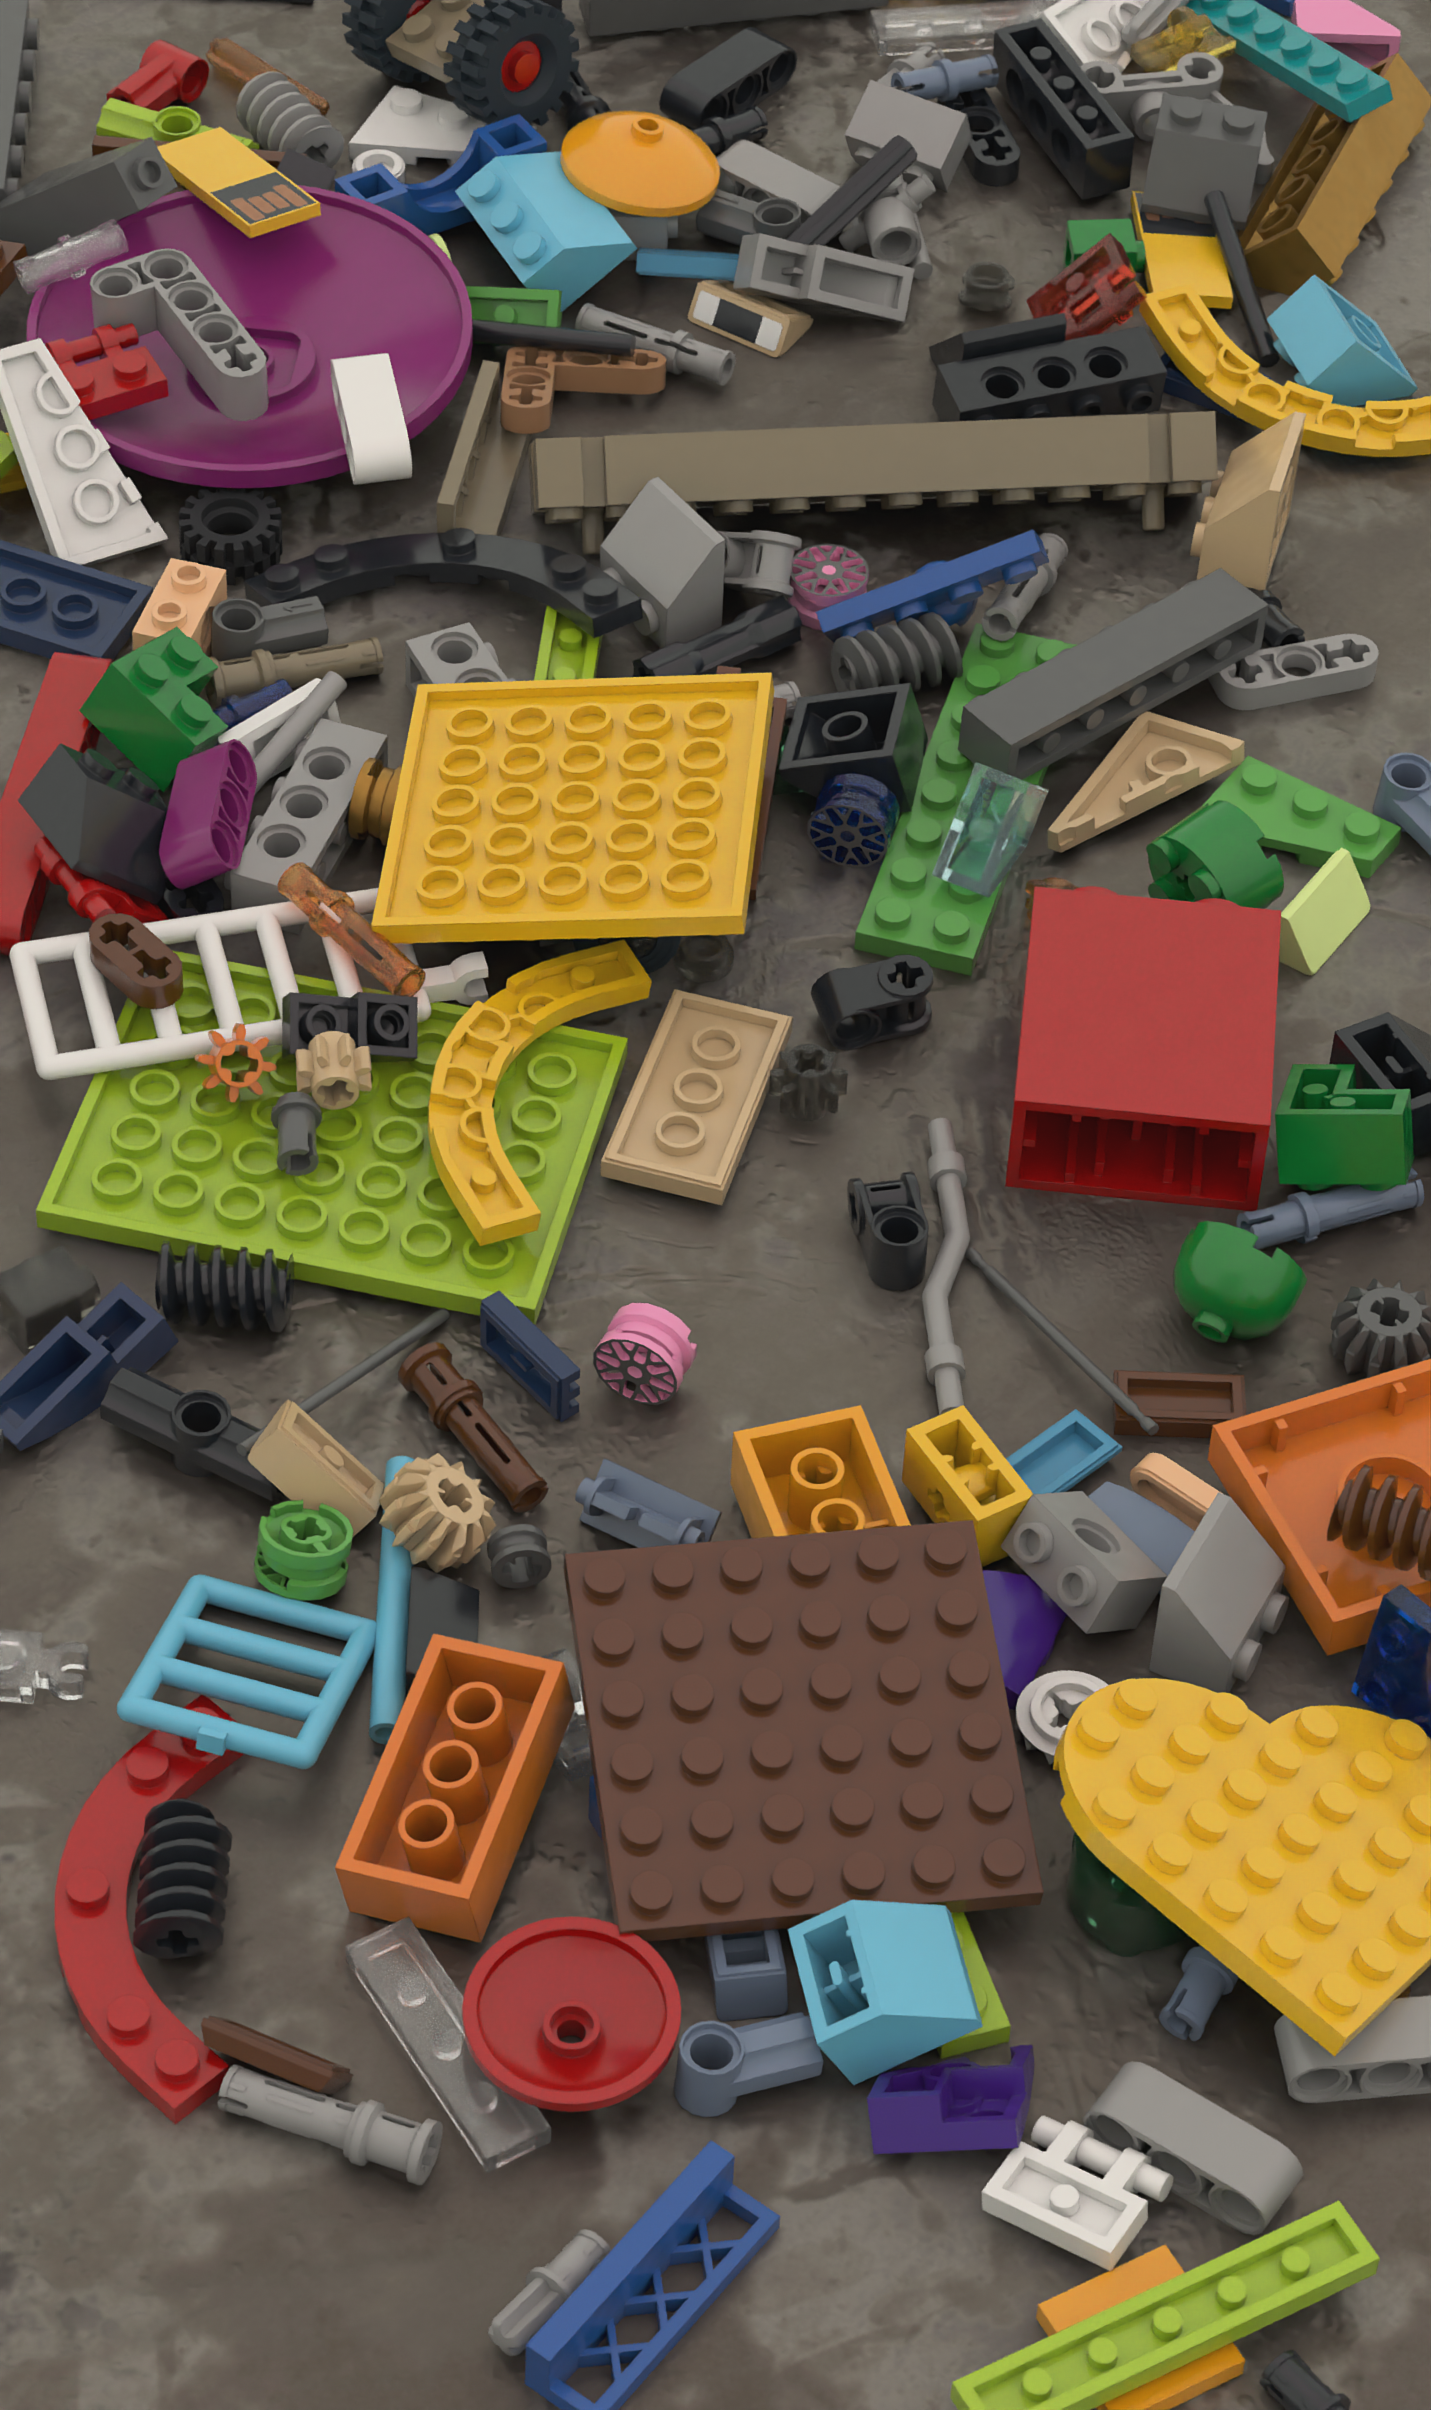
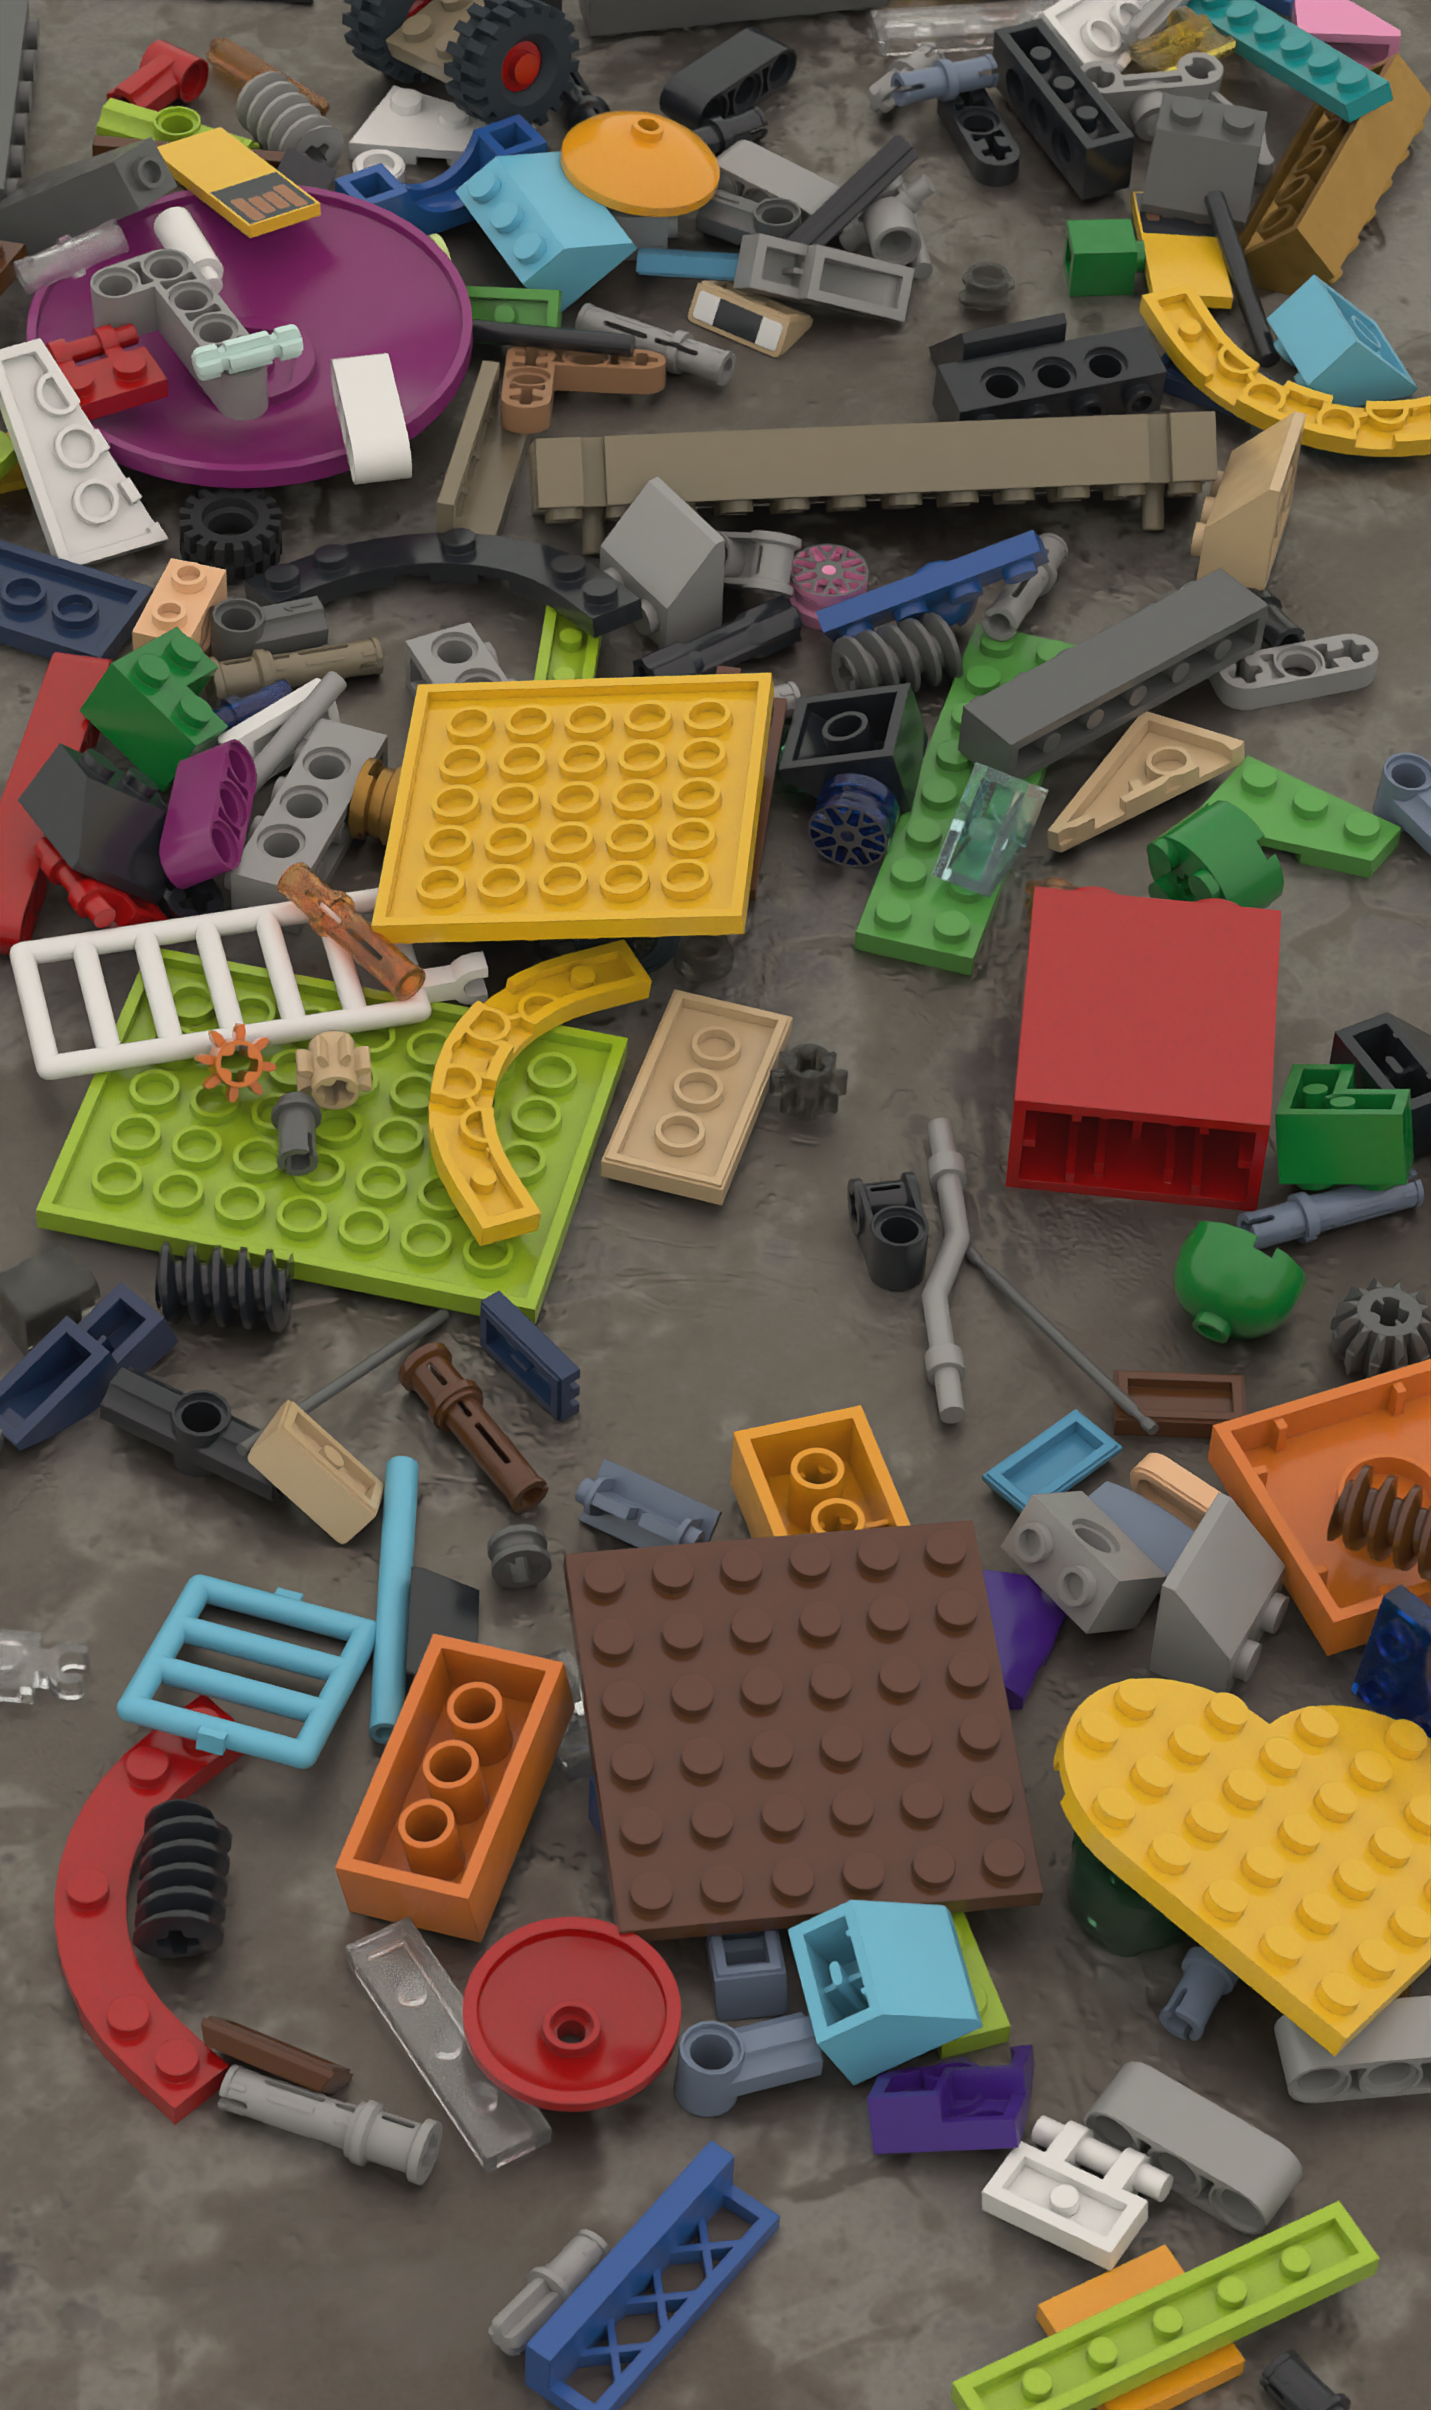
reddish brown beam [89,913,183,1009] -> none
bright green wheel [253,1500,354,1601] -> none
black slope [282,992,418,1062] -> none
tan gear [378,1453,496,1573] -> none
bright pink wheel [593,1303,697,1405] -> none
black piece [811,955,933,1051] -> none
light grey brick [845,80,972,191] -> none
yellow brick [902,1405,1033,1567] -> none
white gear [1015,1671,1108,1765] -> none
clear red plate [1026,233,1147,341] -> none
yellowish green slope [1279,848,1370,976] -> none
none -> white cylinder [154,207,224,294]
none -> light aqua axle [191,324,304,381]

